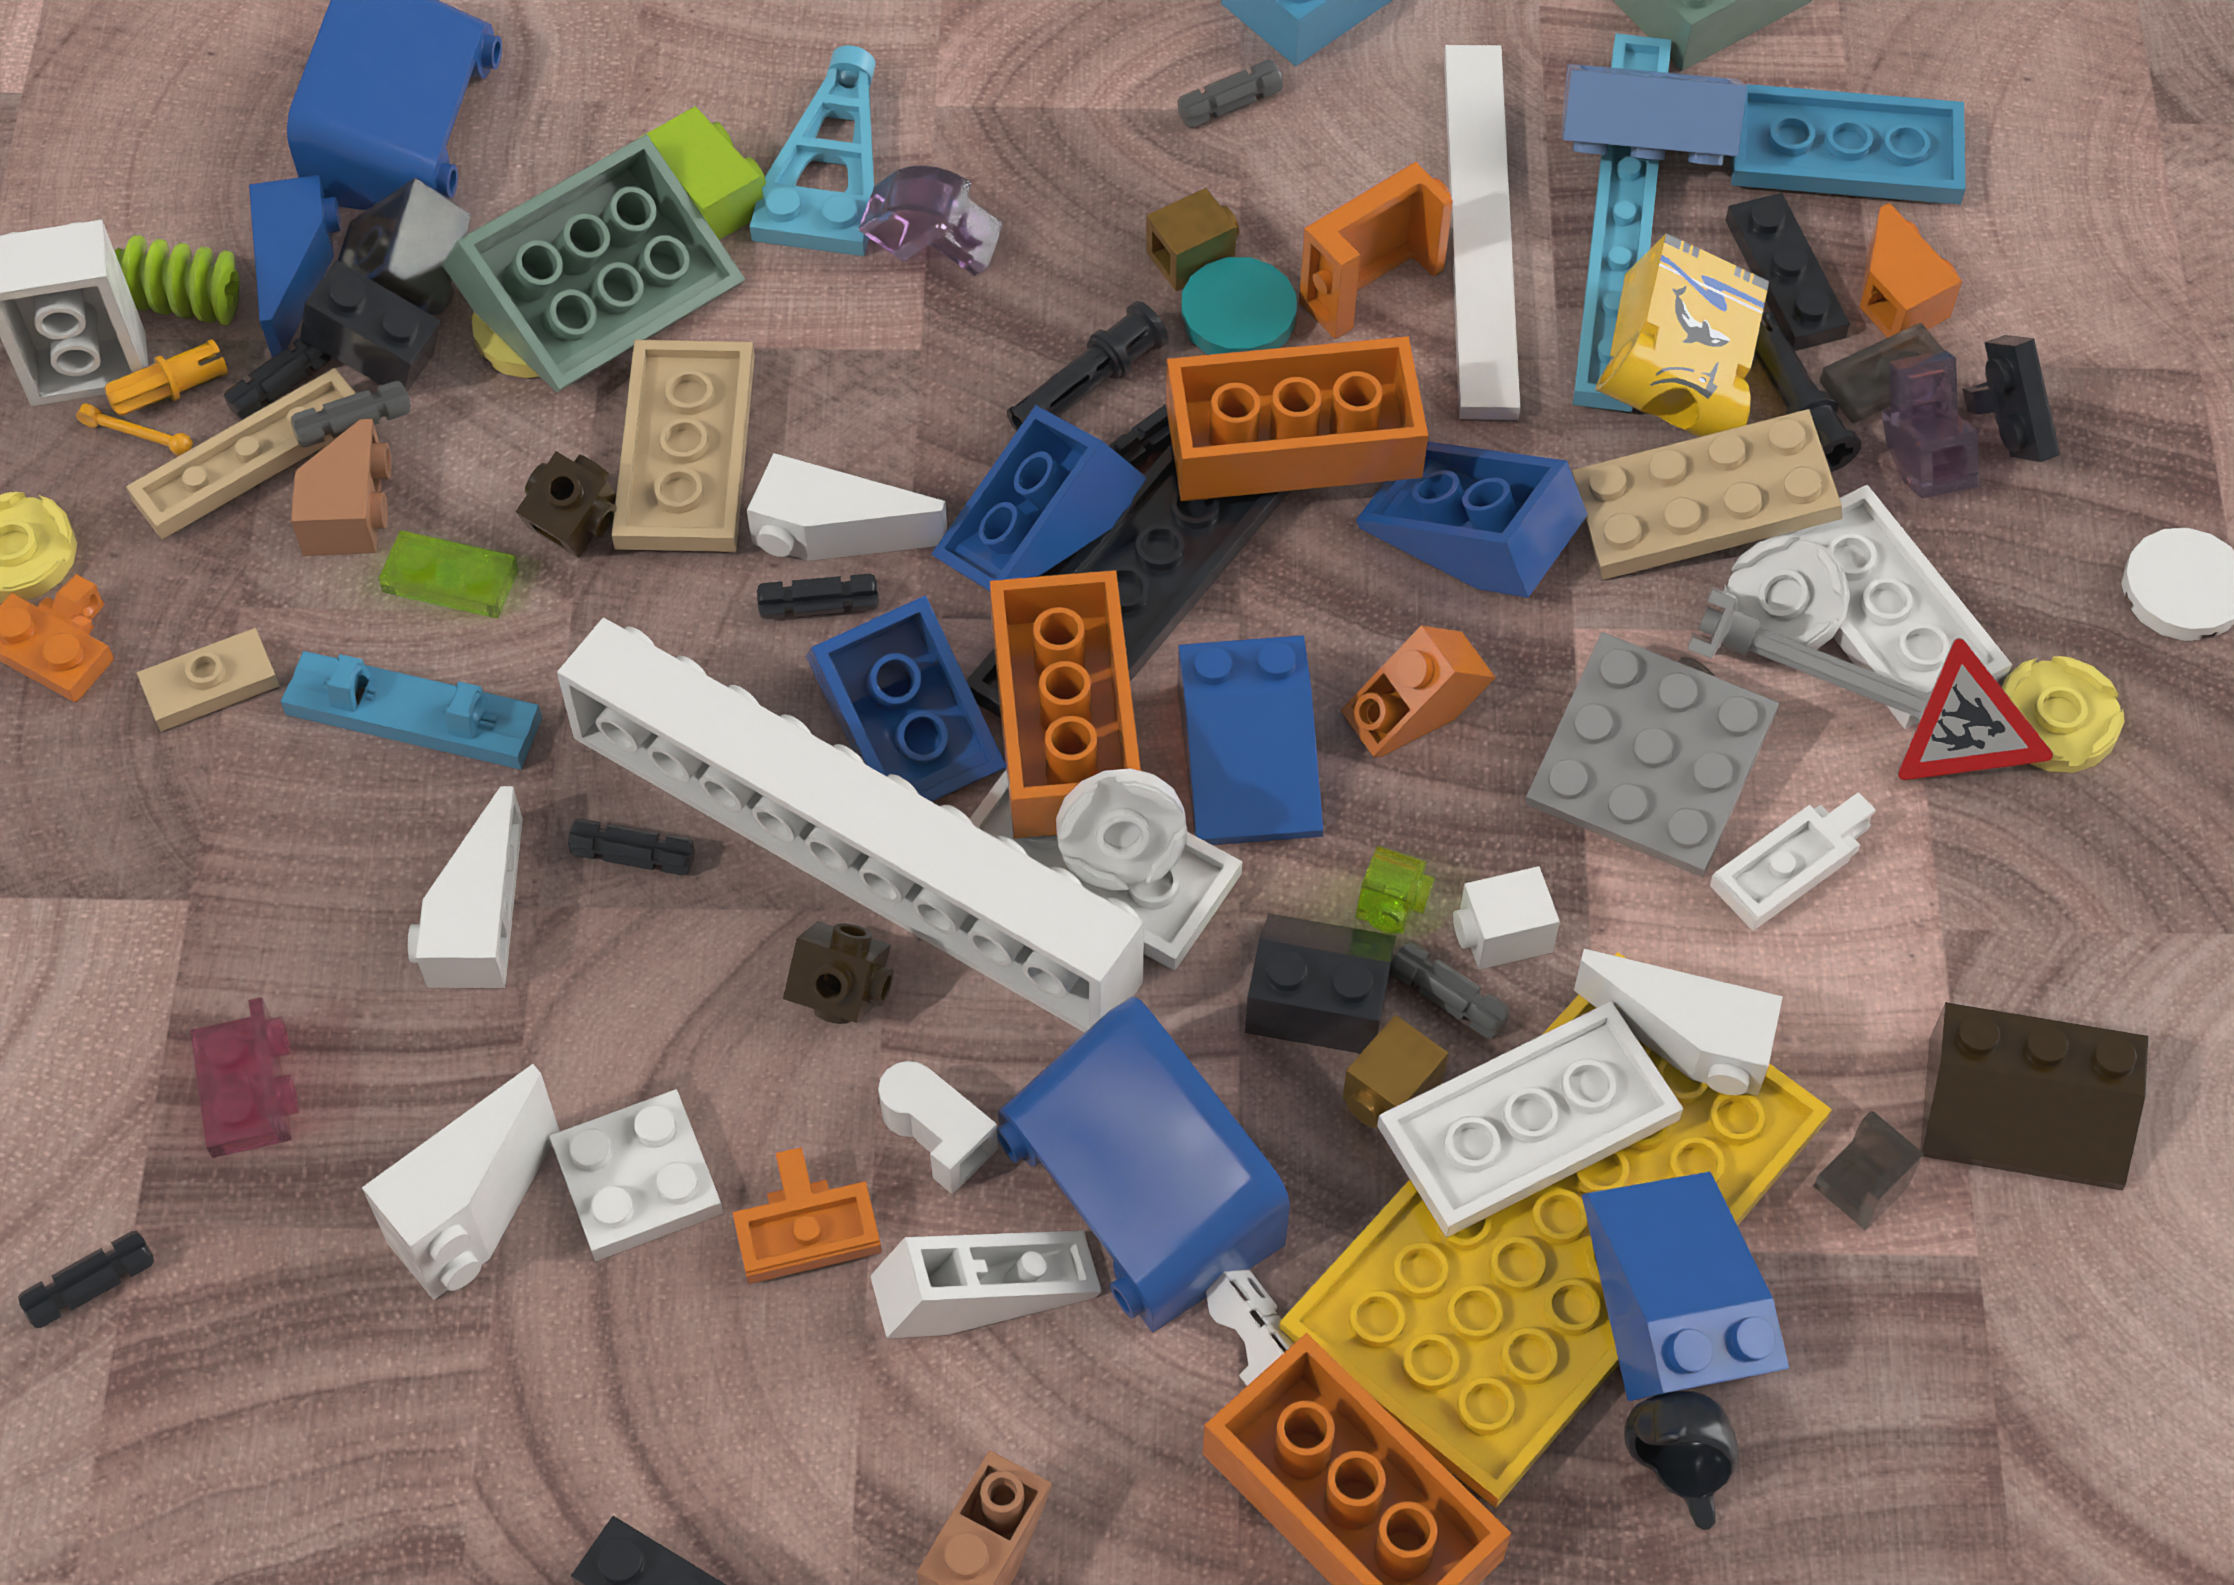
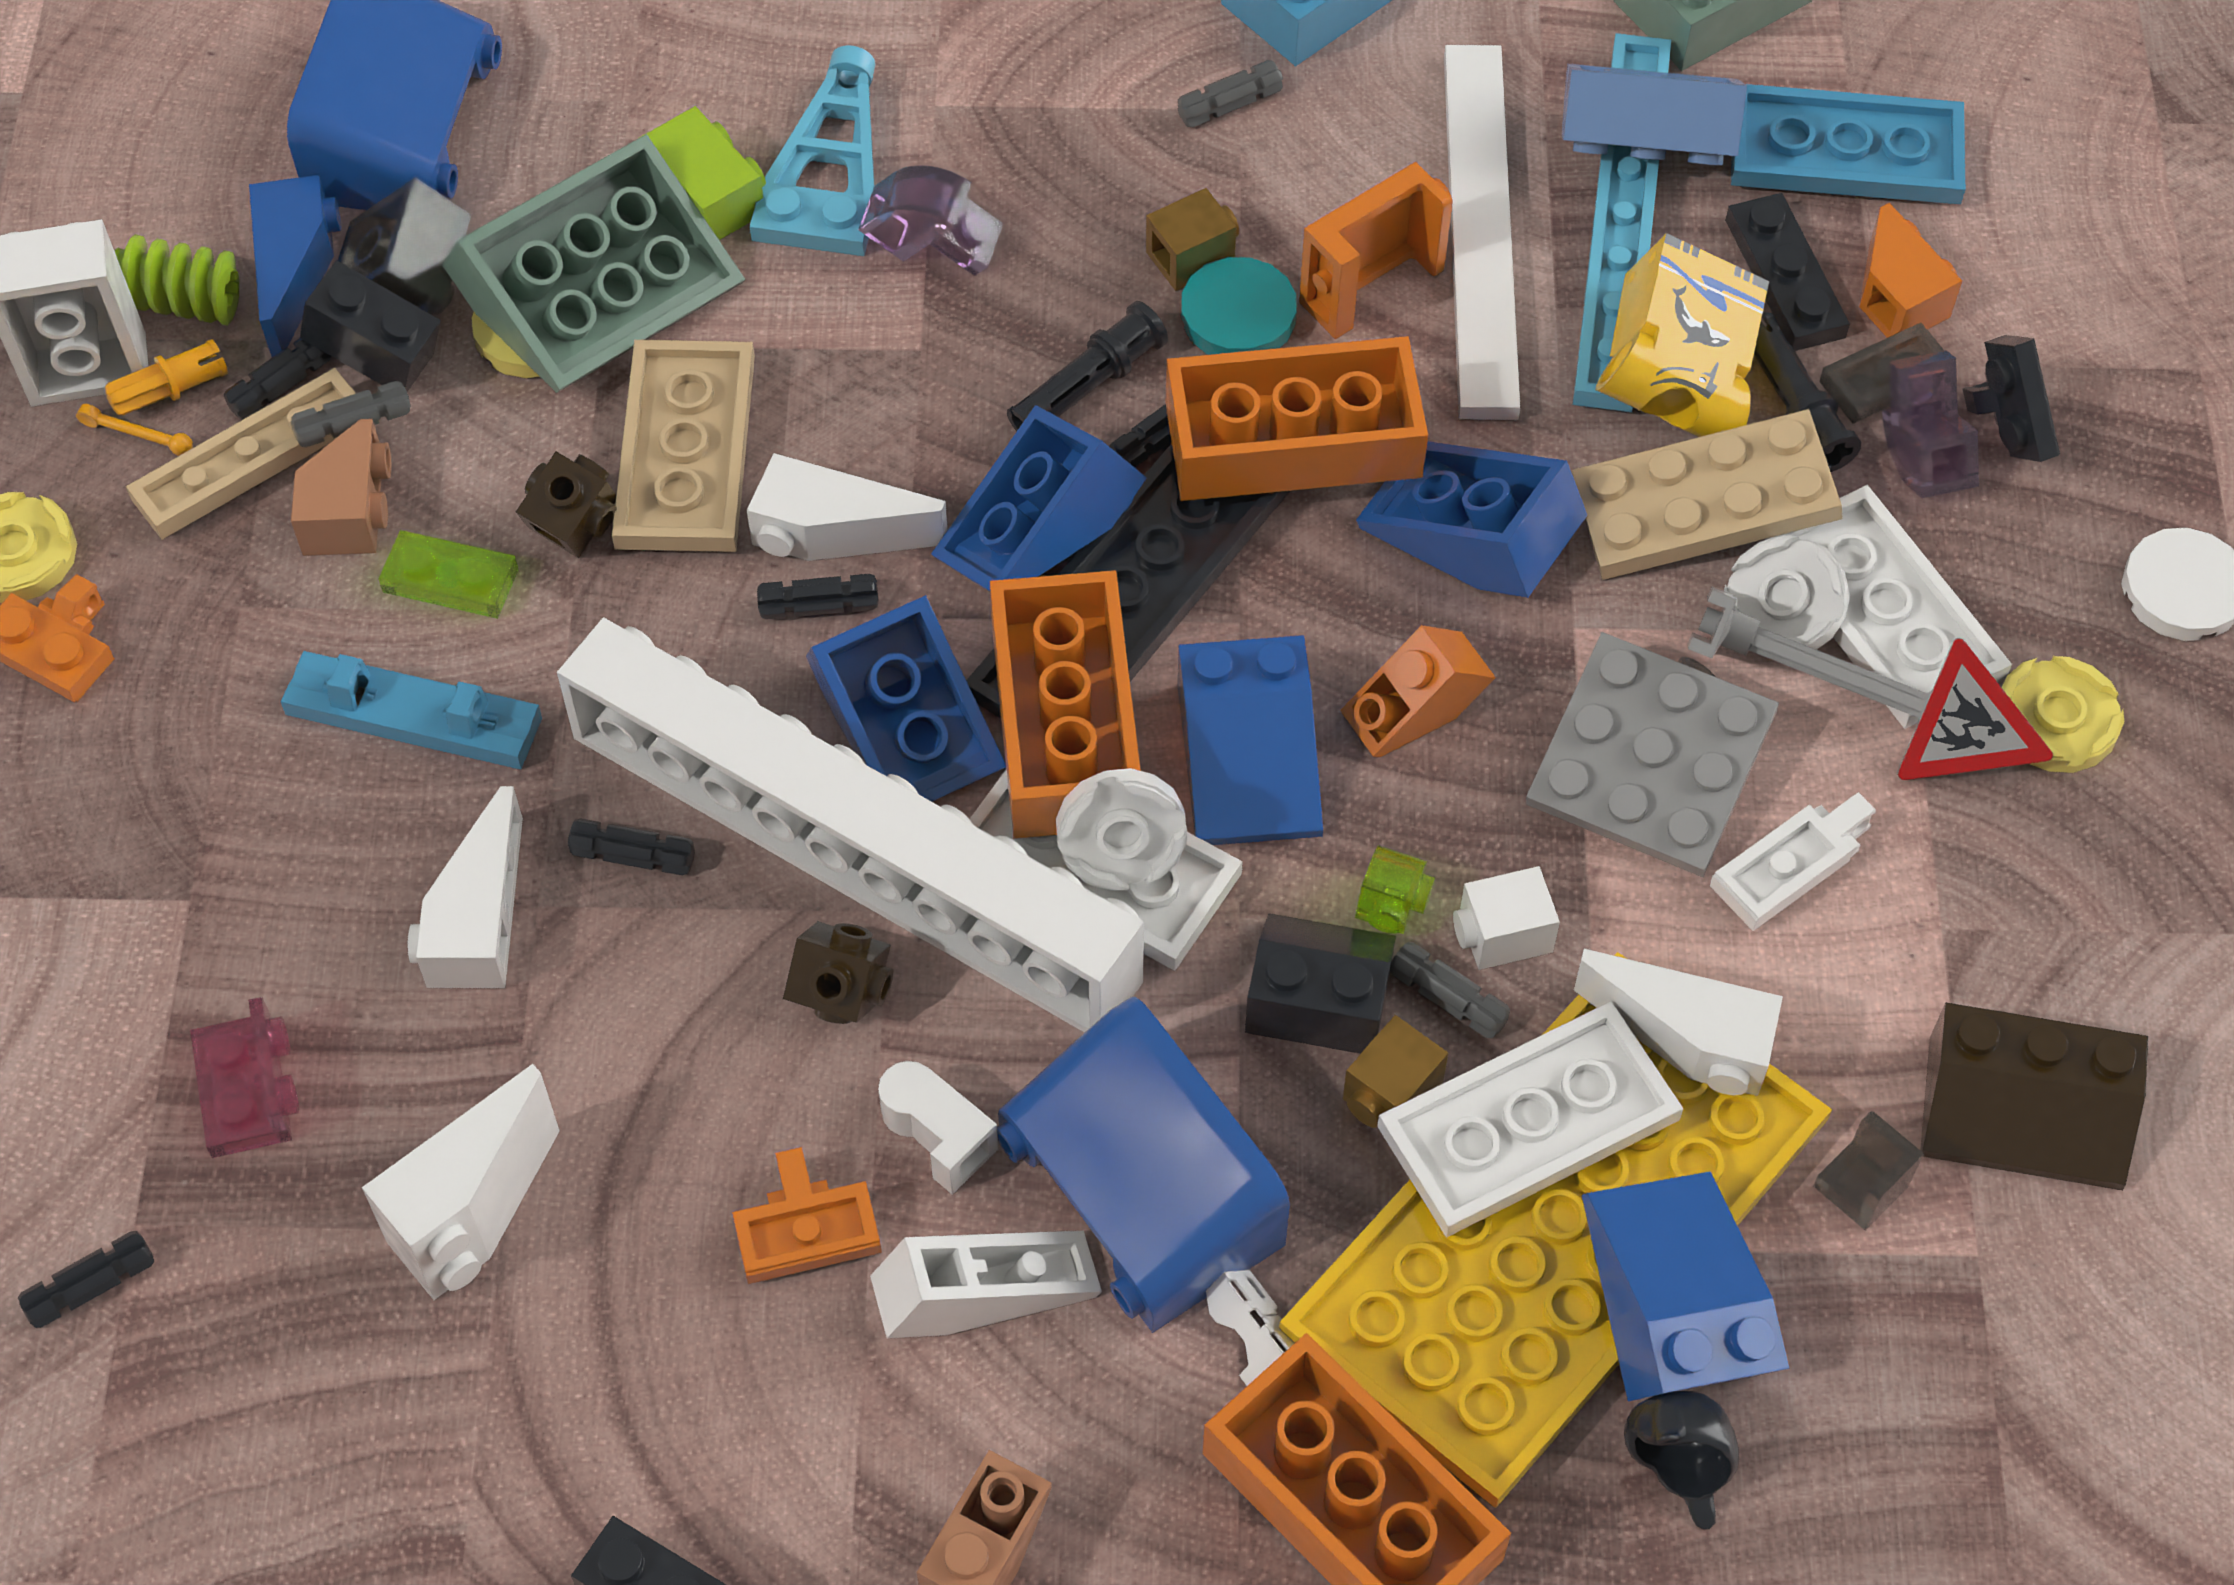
tan plate [136,627,280,732] -> none
white plate [550,1089,724,1262] -> none

